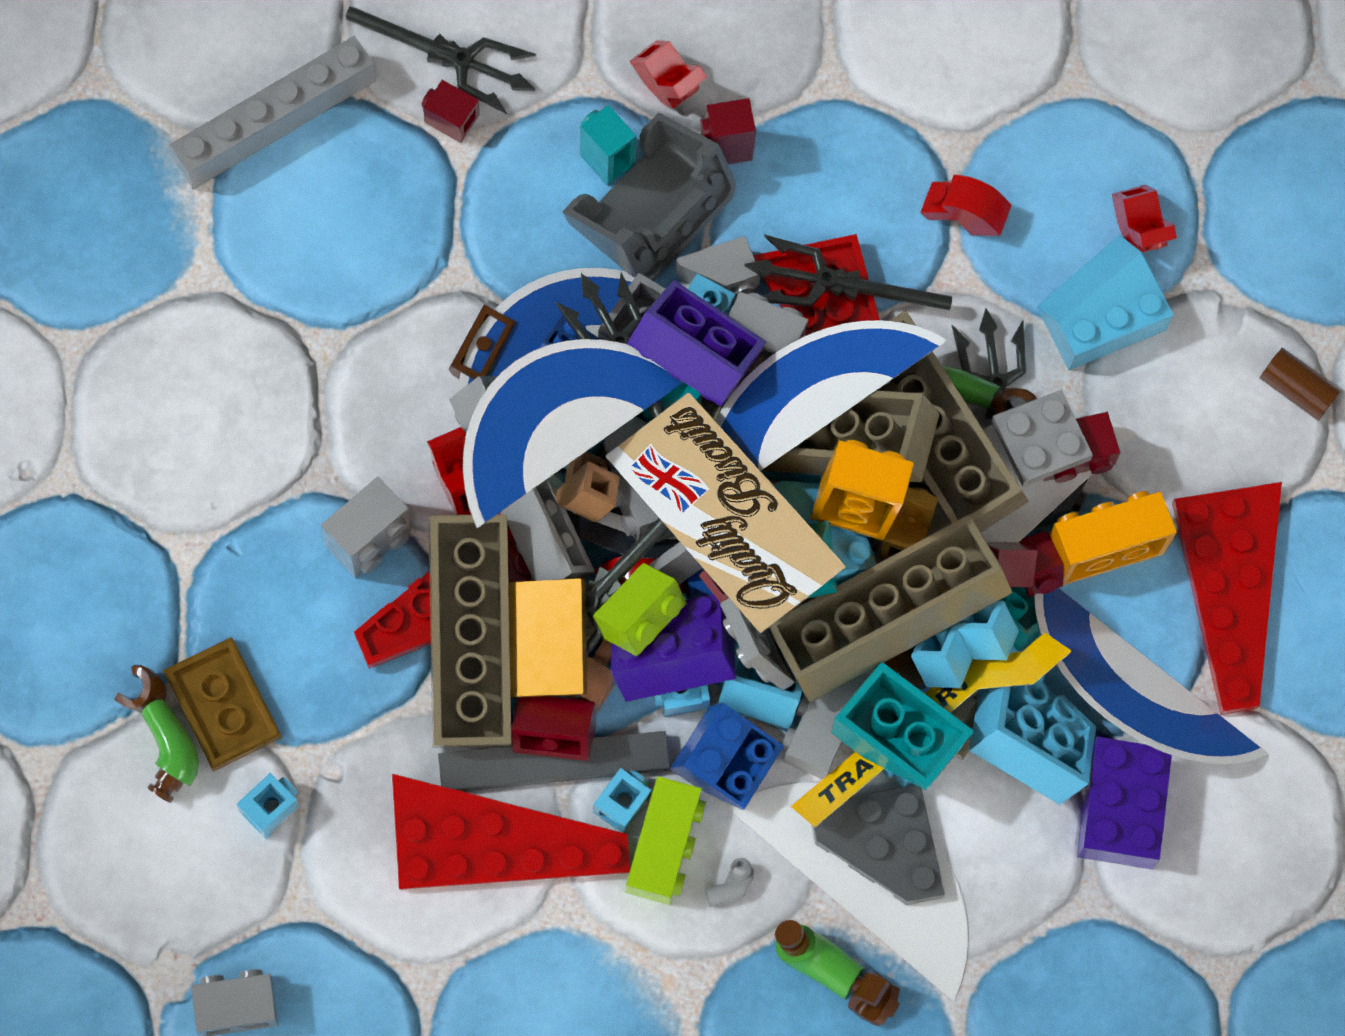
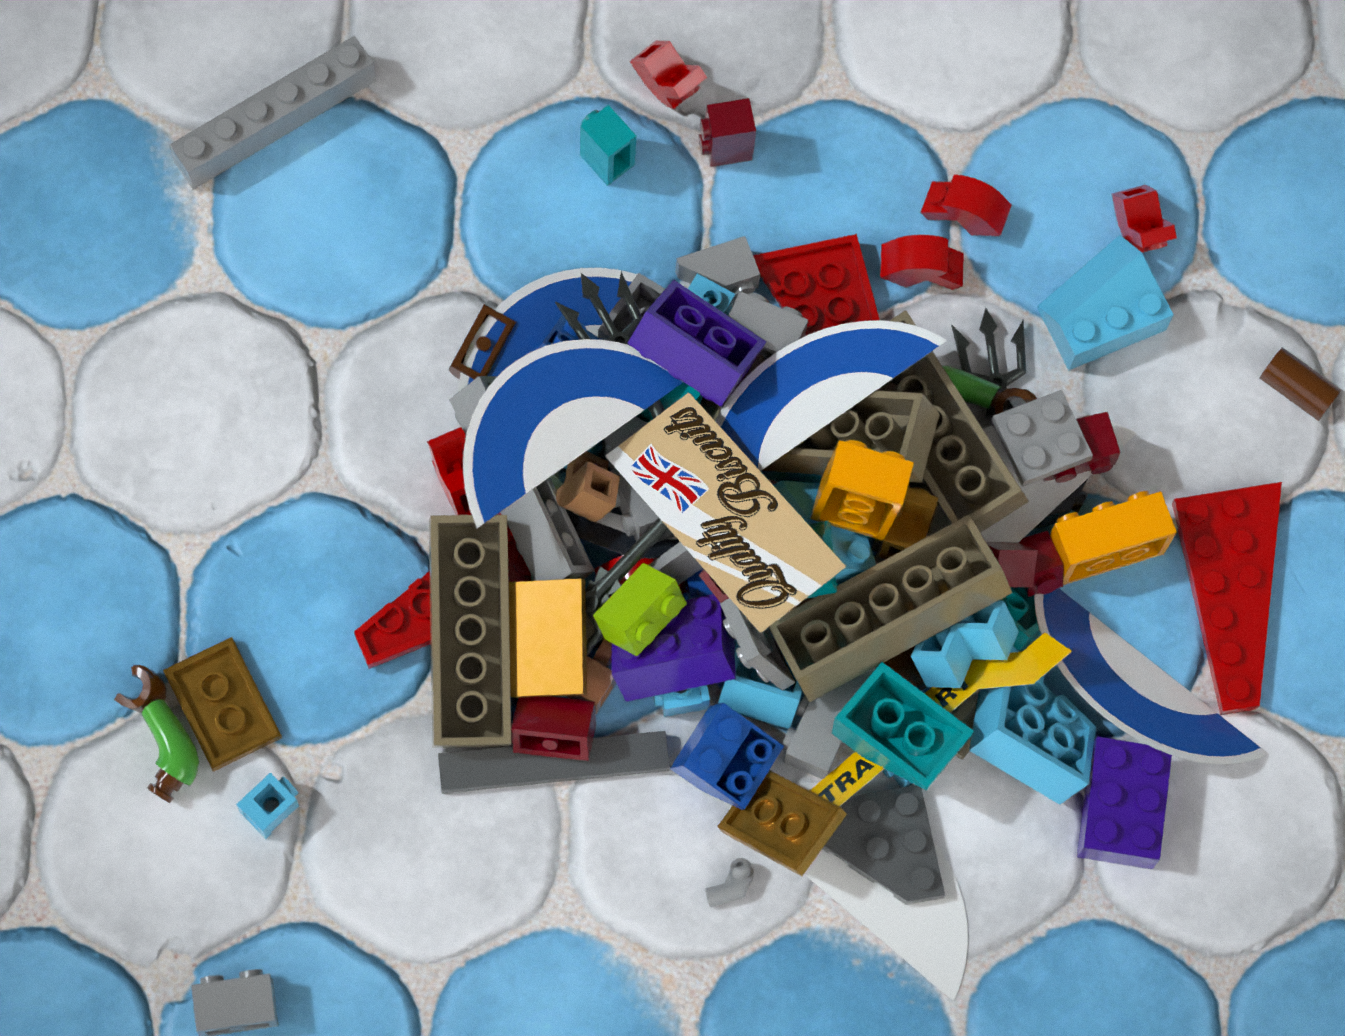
light grey brick [321,476,412,579] -> none
pearl dark grey piece [345,6,537,115] -> none
red wing [392,774,630,890] -> none
dark red brick [421,79,480,143] -> none
dark grey windscreen [562,113,736,281] -> none
medium azure brick [593,768,652,833] -> none
lime brick [625,776,706,905] -> none
pearl dark grey piece [745,235,952,310] -> none
piece [775,920,900,1026] -> none
none -> pearl gold tile [717,770,847,877]
none -> red brick [880,235,964,290]

